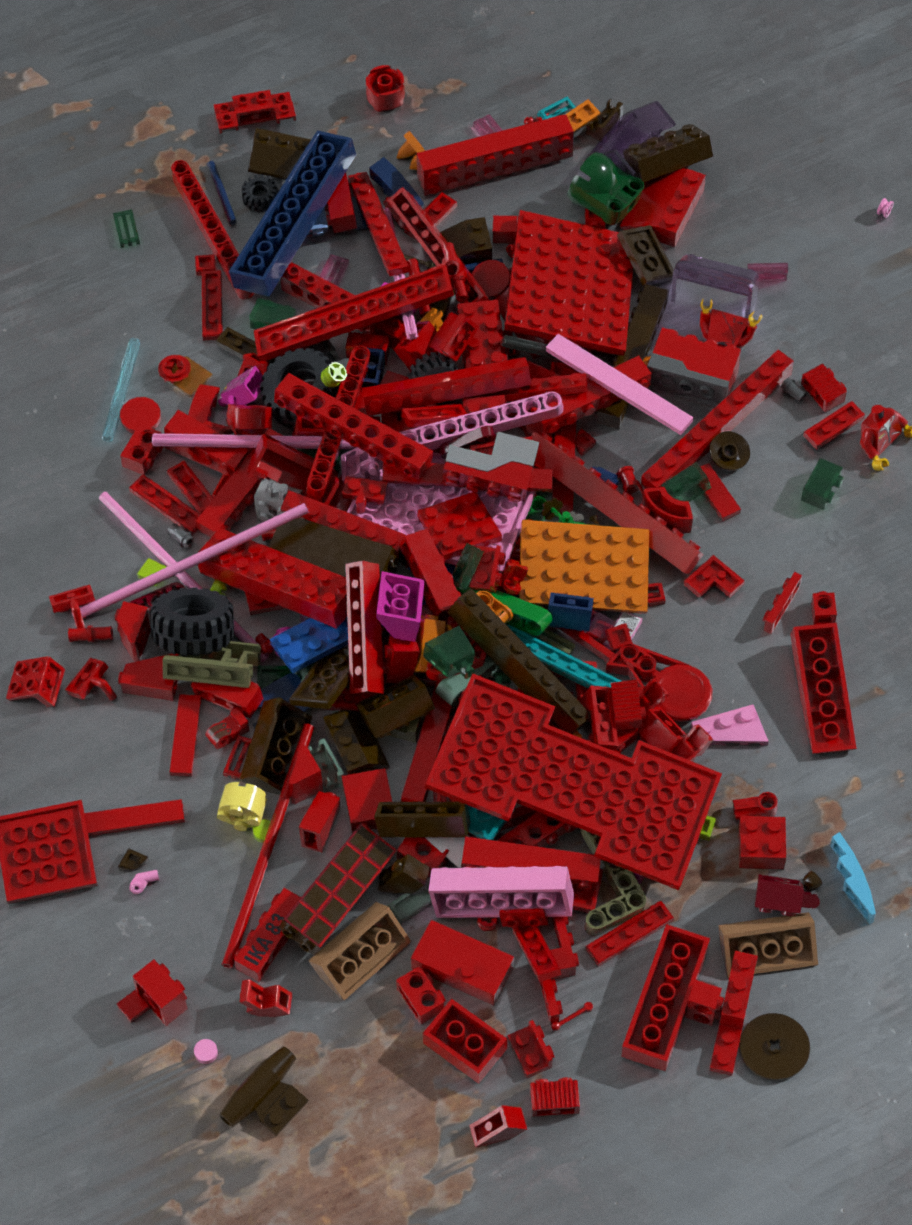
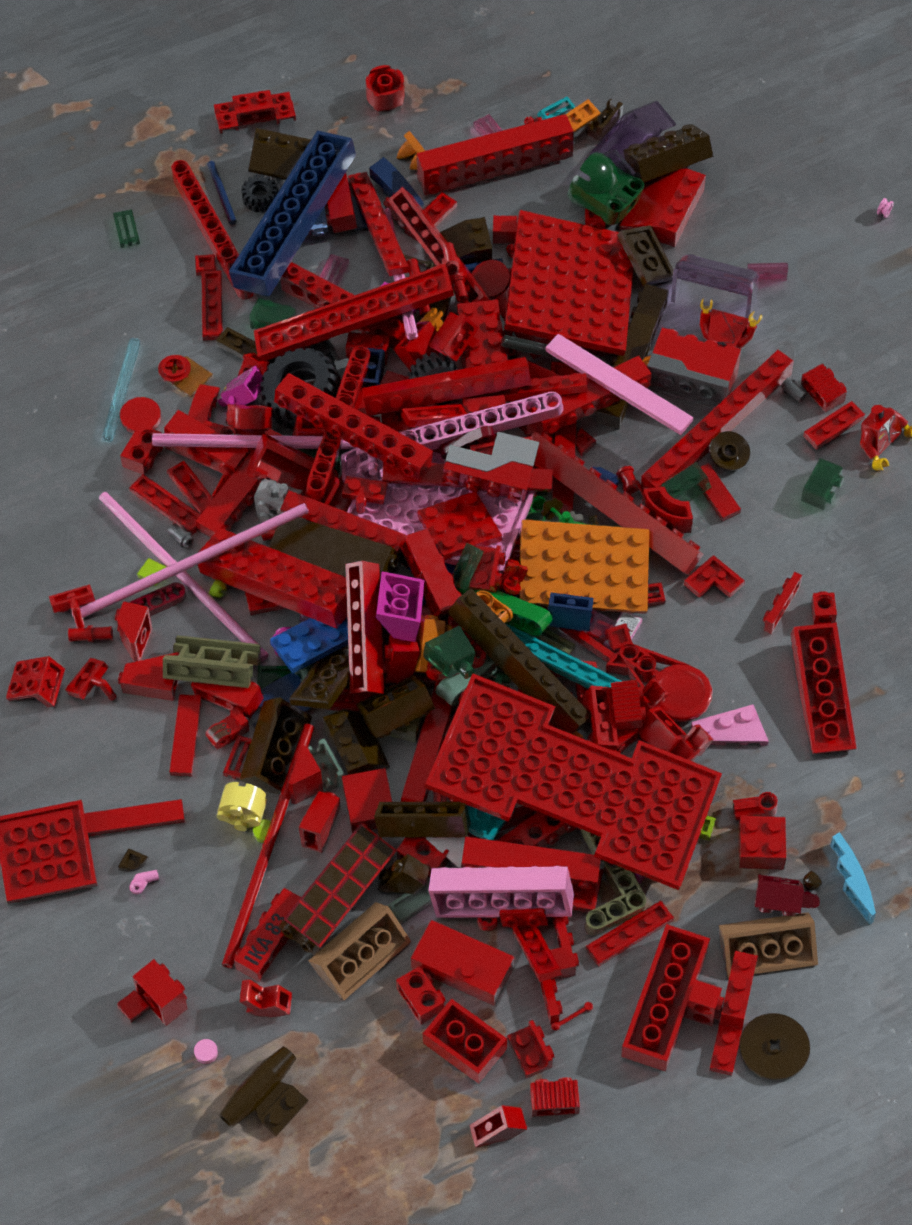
black tyre [150,587,234,656] -> none
red arm [255,633,274,654] -> none
lime wheel [321,362,347,388] -> none

